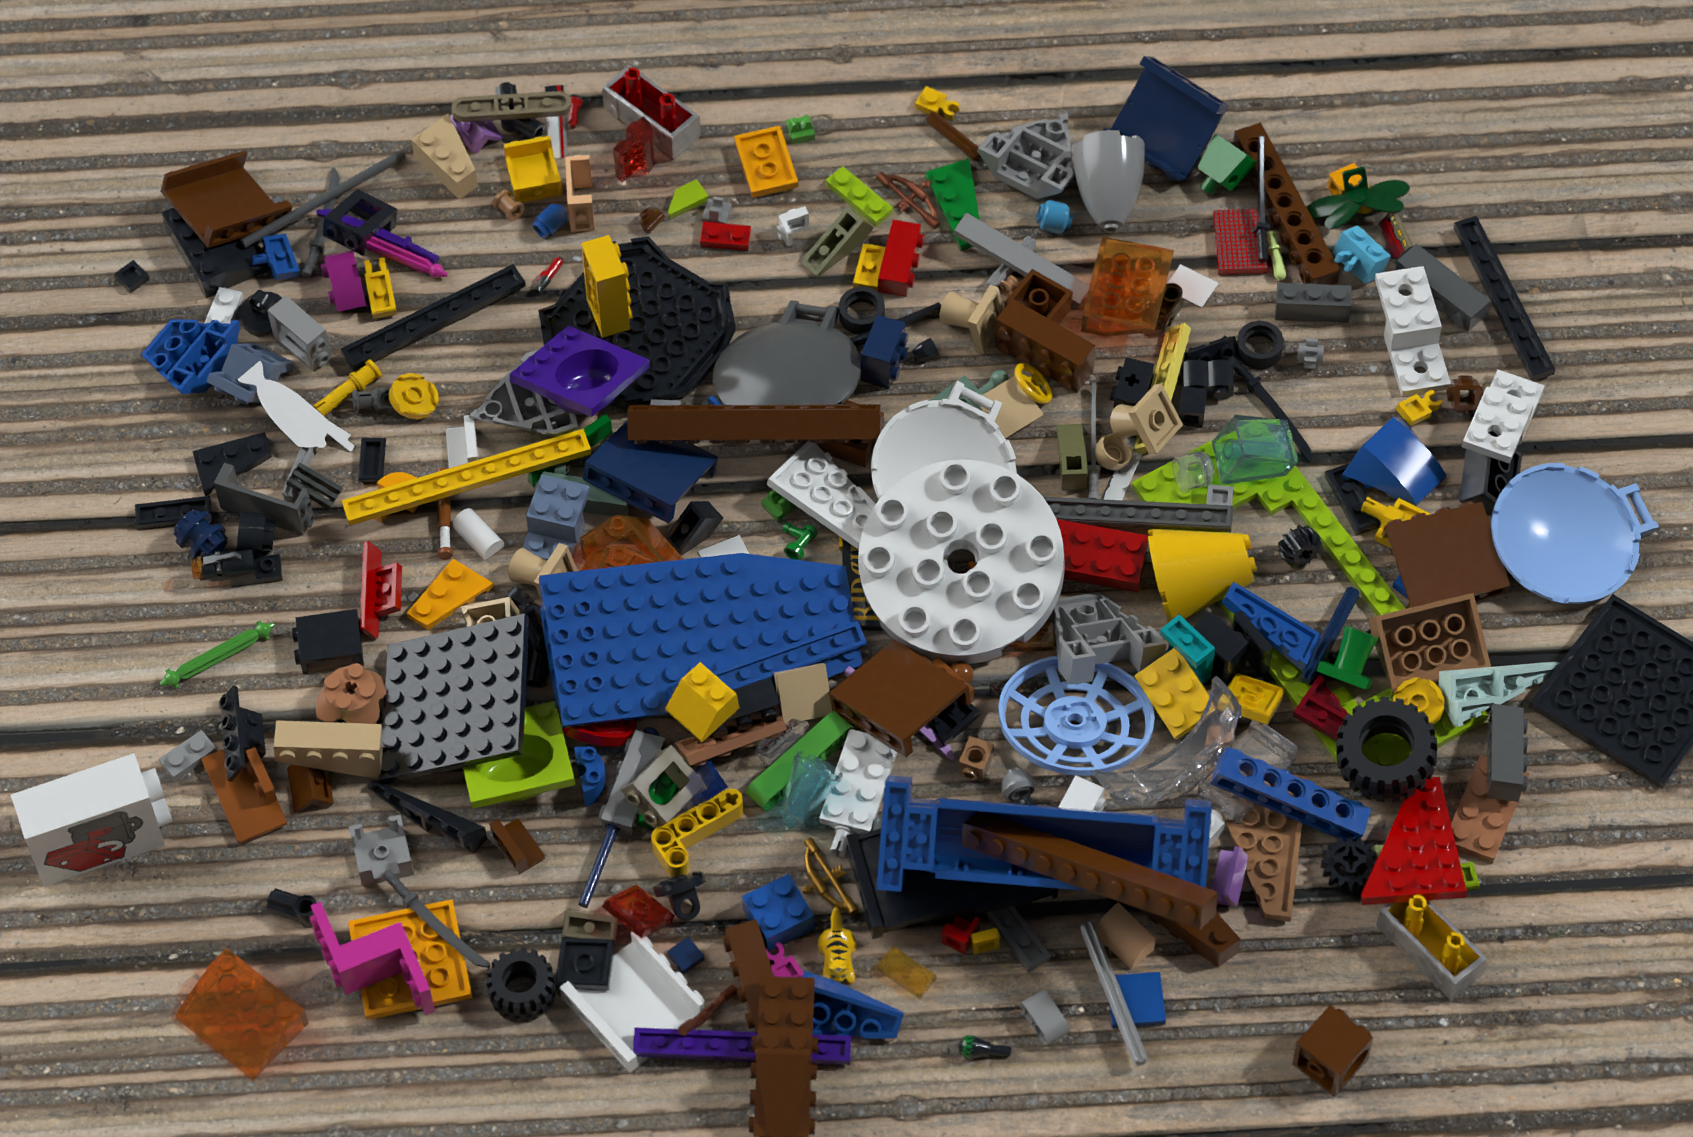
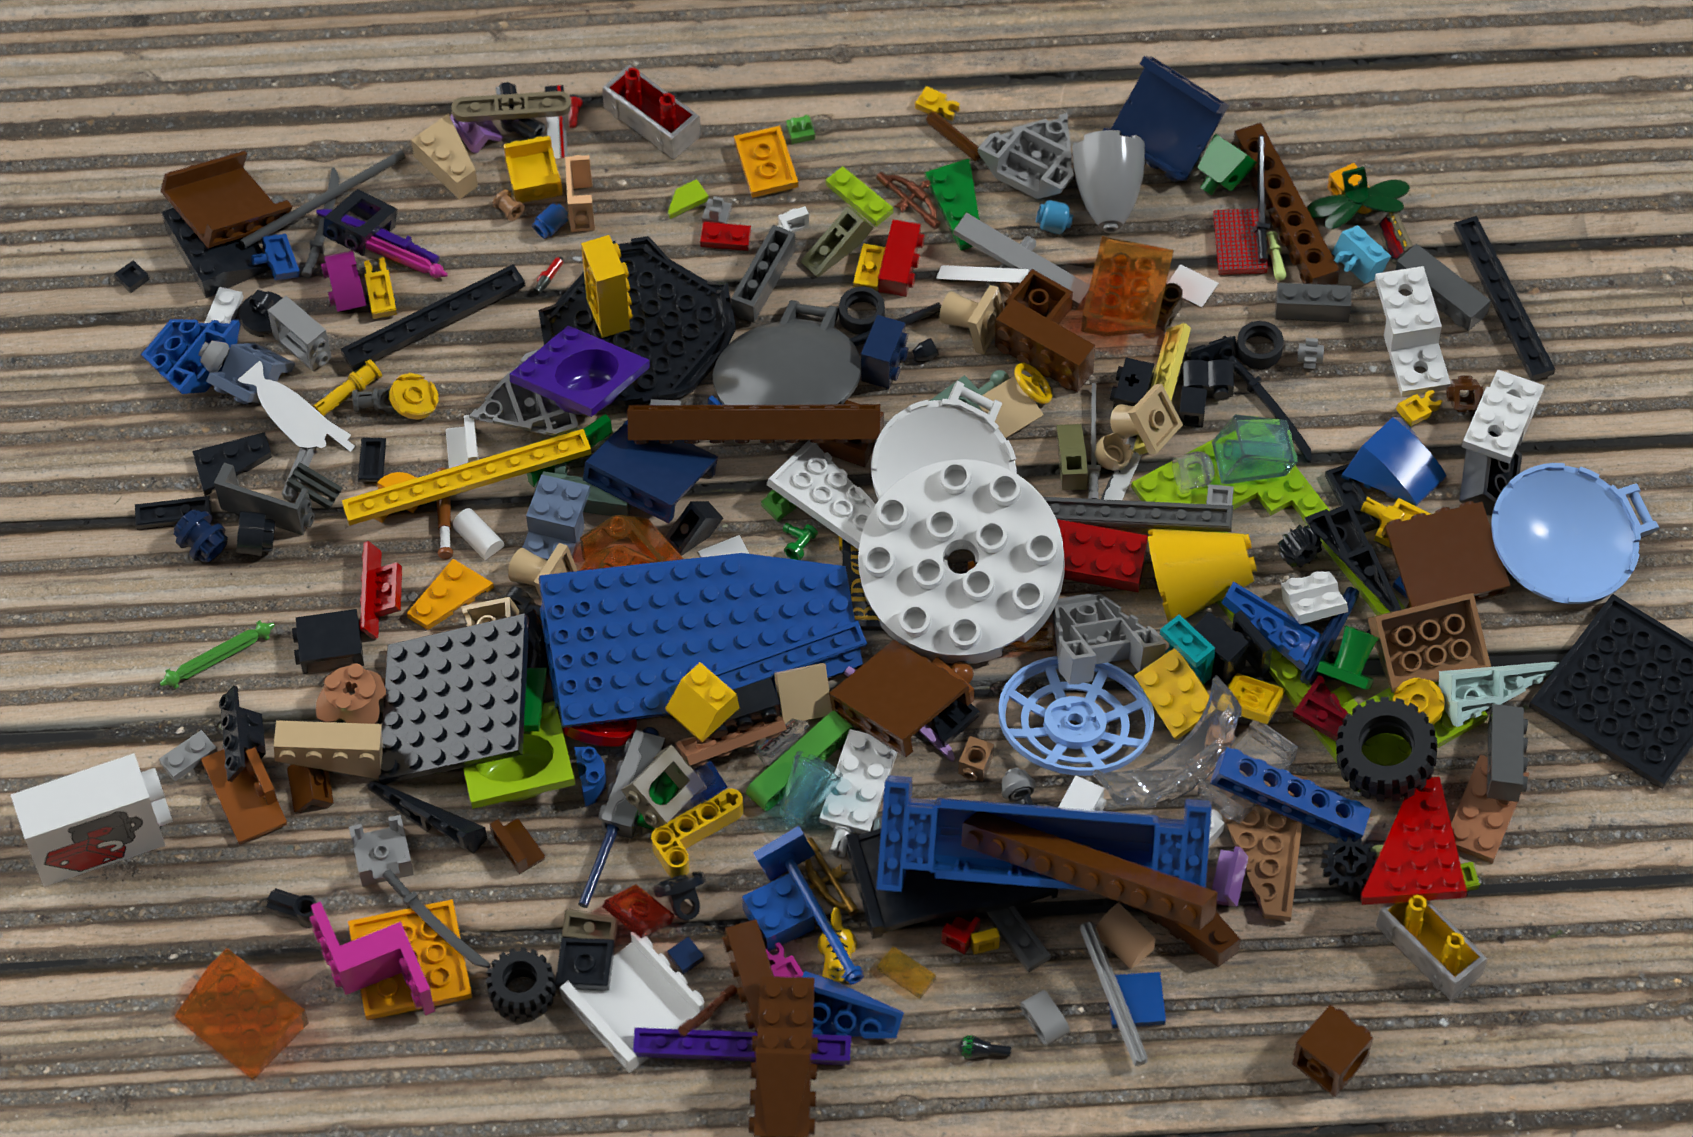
black plate [191,549,283,587] -> none
clear red brick [613,116,655,182] -> none
reddish brown plate [638,207,665,234] -> none
none -> light grey cone [198,341,230,373]
none -> green tile [524,668,548,732]
none -> dark grey brick [731,225,796,323]
none -> blue tile [753,826,864,985]
none -> white sticker [937,265,1029,283]
none -> white plate [1281,571,1348,624]
none -> black wedge [1304,503,1402,612]

